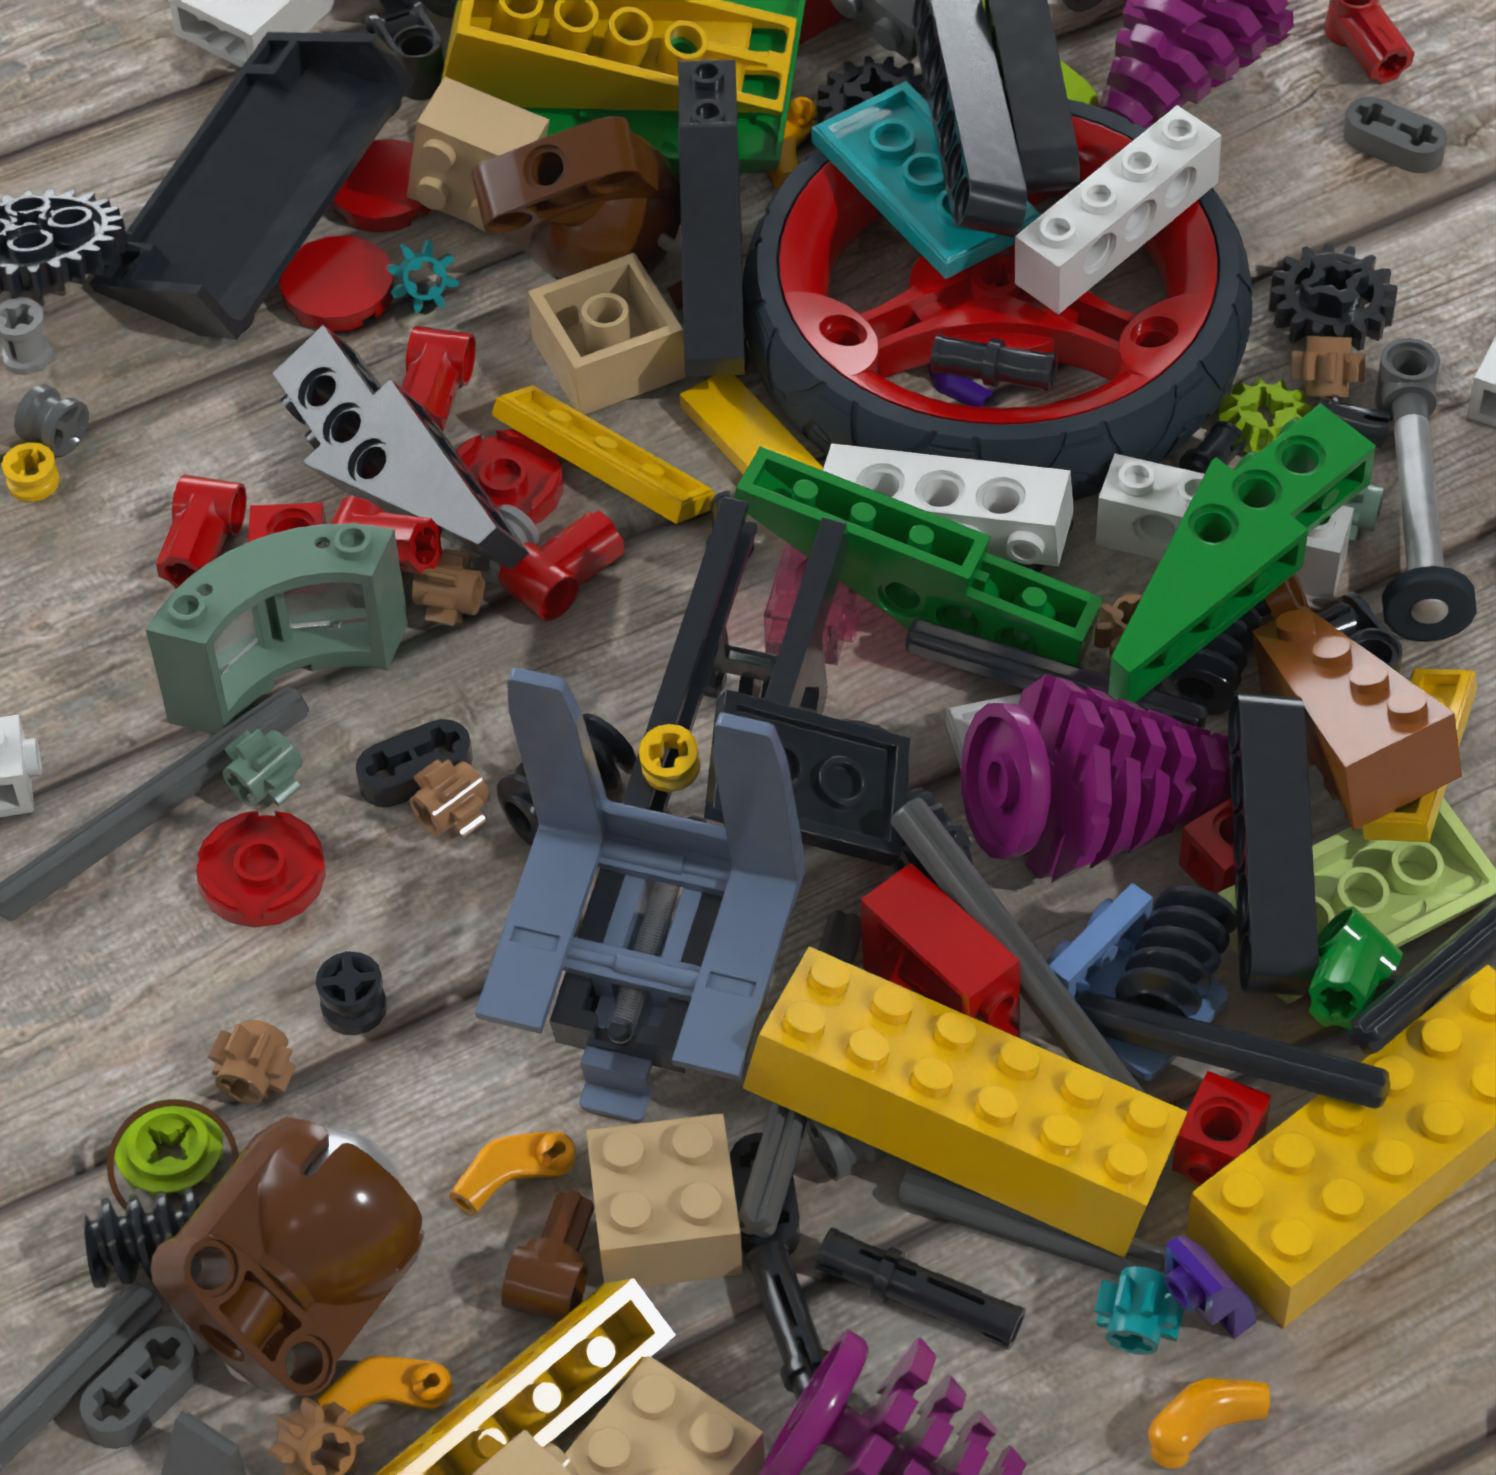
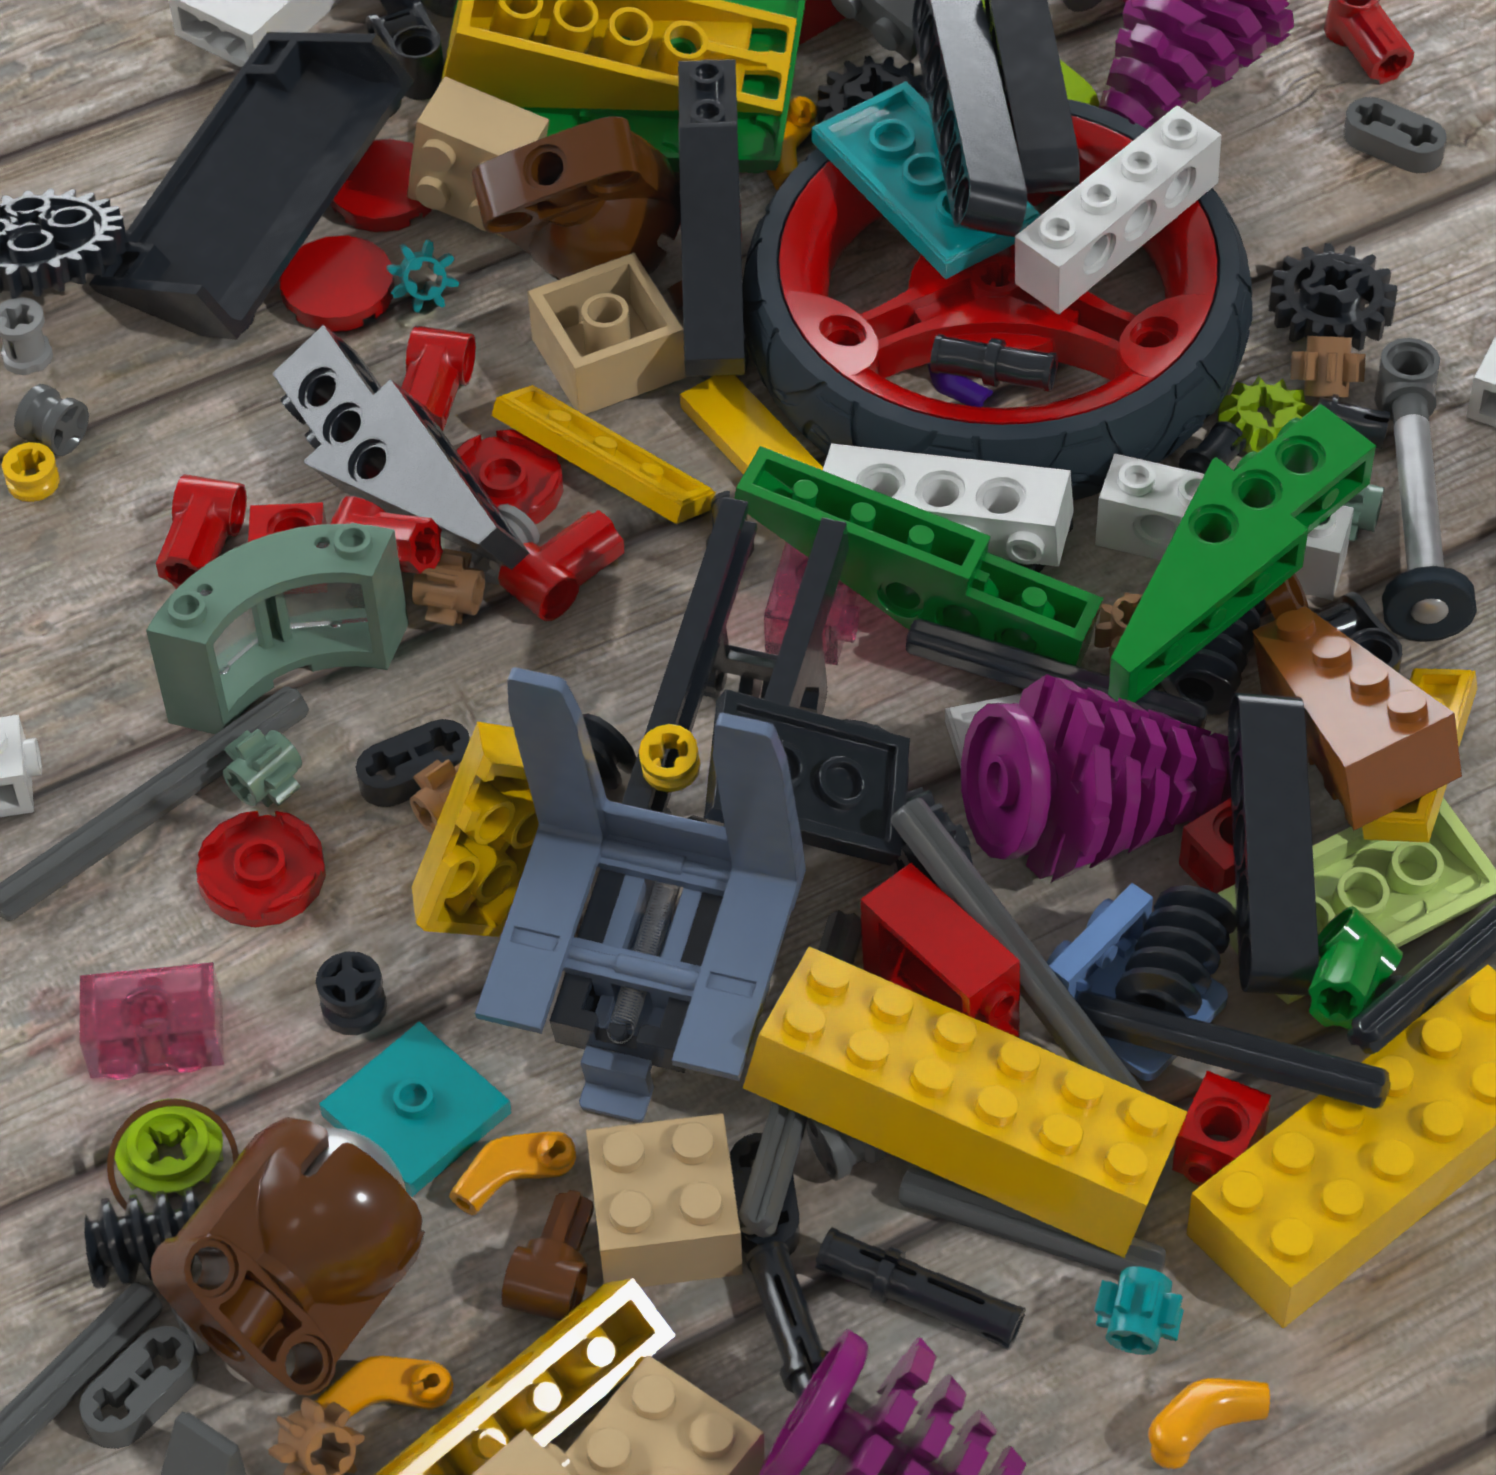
medium nougat gear [207,1020,296,1104] -> none
dark purple slope [1164,1236,1256,1339] -> none
none -> clear pink brick [80,962,224,1080]
none -> teal plate [319,1022,512,1197]
none -> yellow wedge [412,721,602,937]

